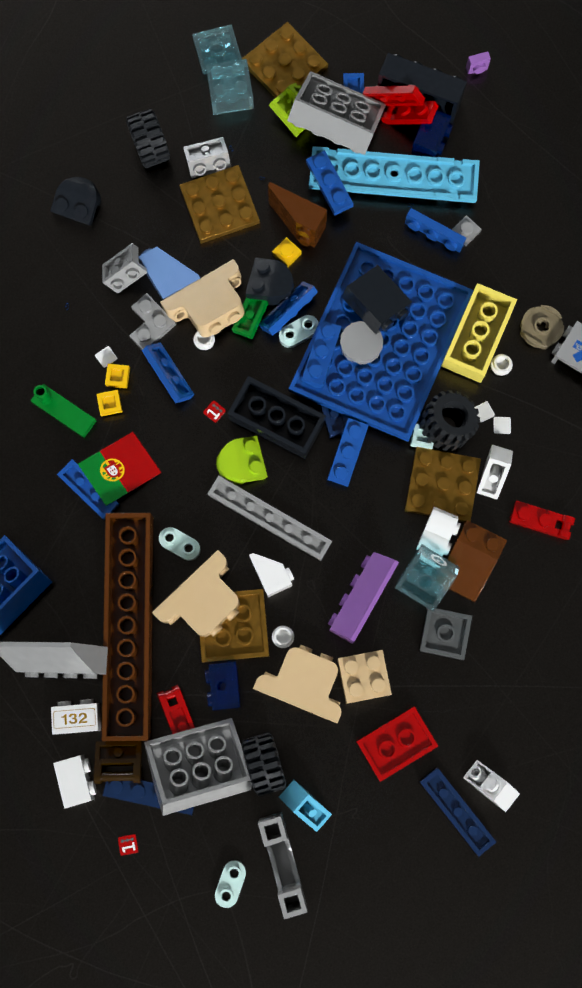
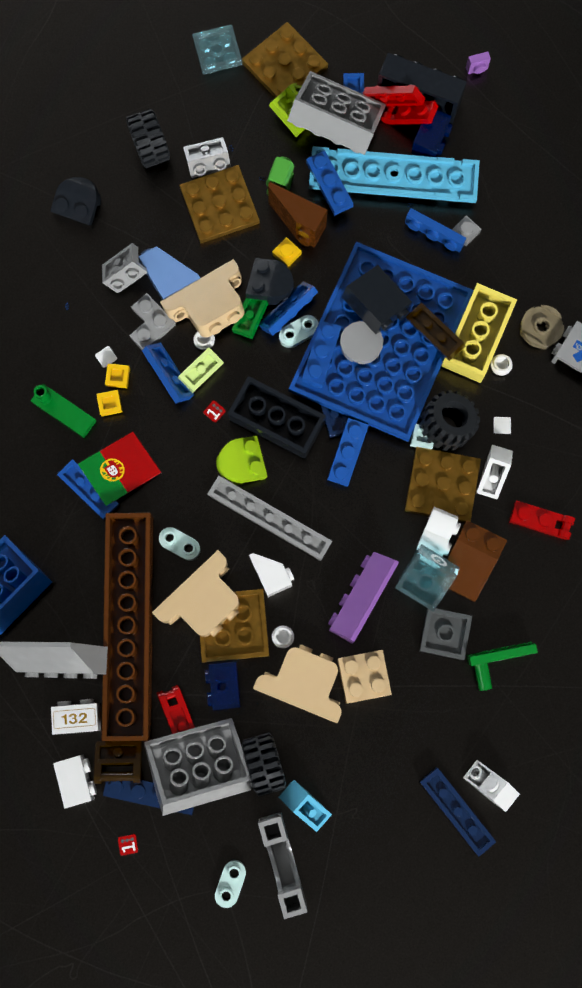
clear light blue brick [206,59,254,115] -> none
red plate [356,706,438,782] -> none
white sticker [474,401,495,423] -> none
none -> yellowish green plate [178,348,224,393]
none -> bright green brick [266,156,294,195]
none -> dark brown plate [406,302,466,361]
none -> green piece [466,642,538,691]

